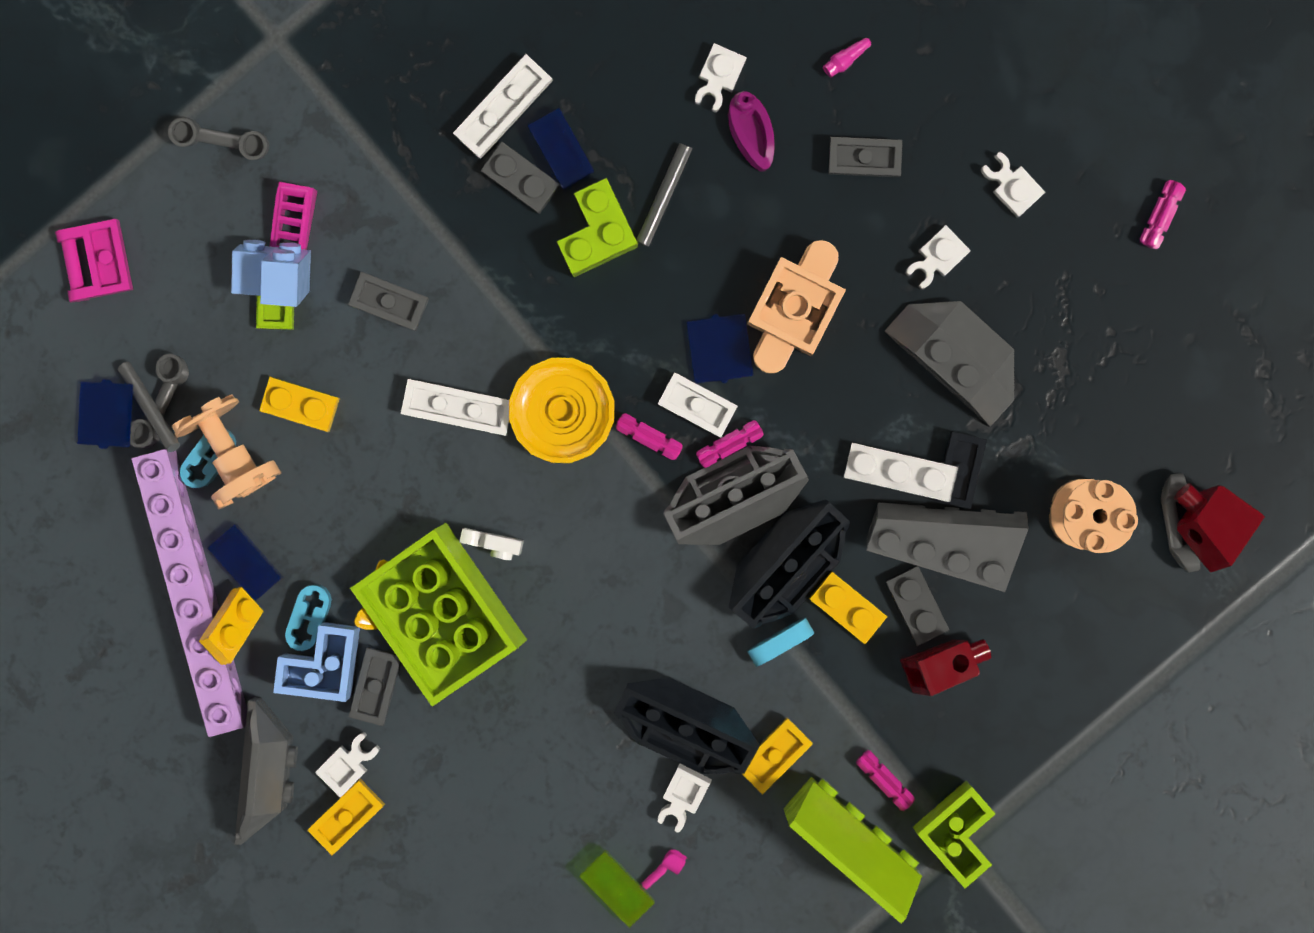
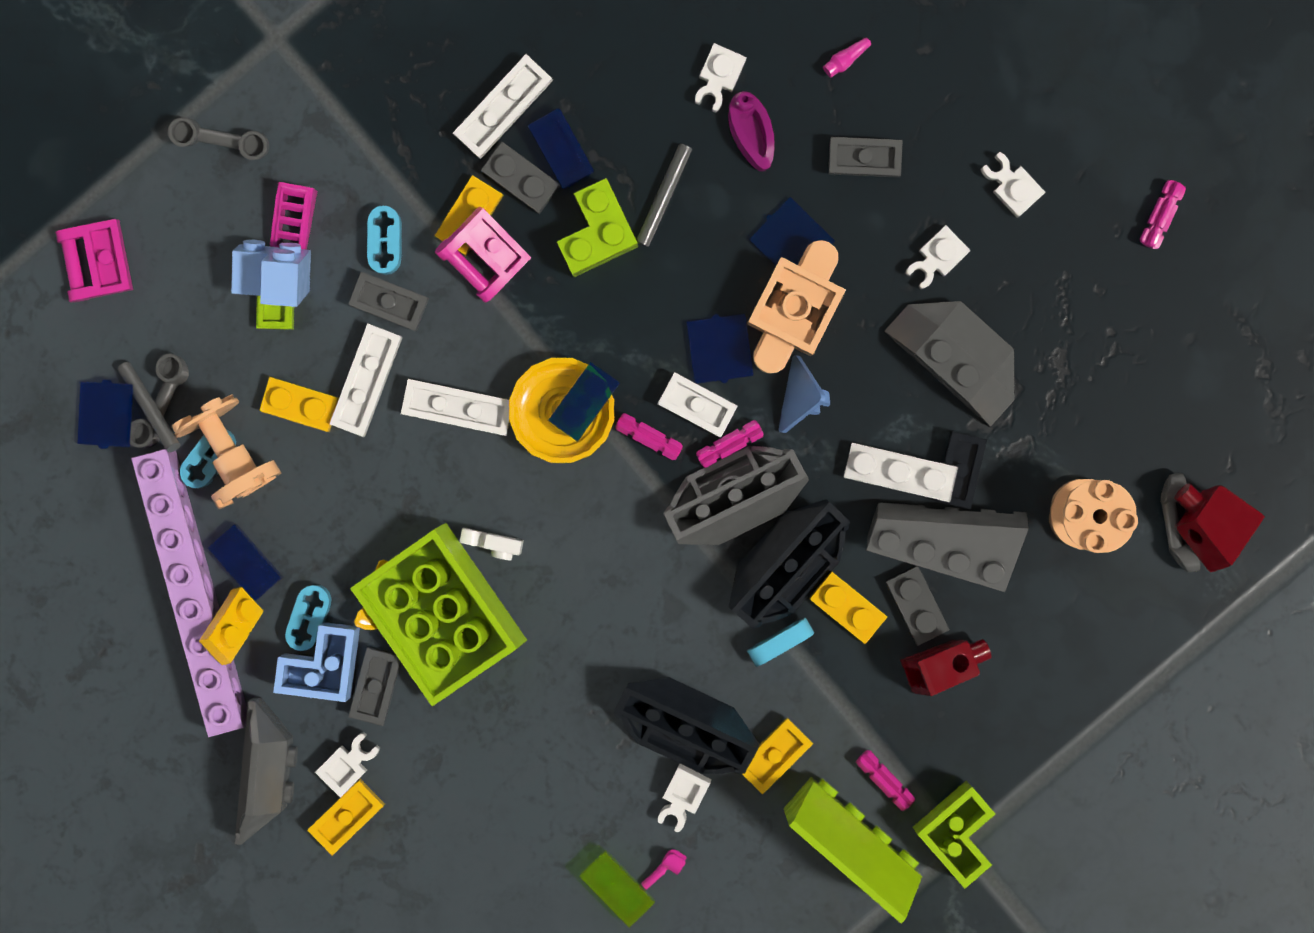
none -> white plate [330,324,403,437]
none -> medium azure beam [367,205,402,275]
none -> yellow plate [435,175,504,256]
none -> plate [435,206,531,302]
none -> clear blue plate [548,362,620,442]
none -> clear blue piece [749,197,835,266]
none -> medium blue piece [779,355,830,433]

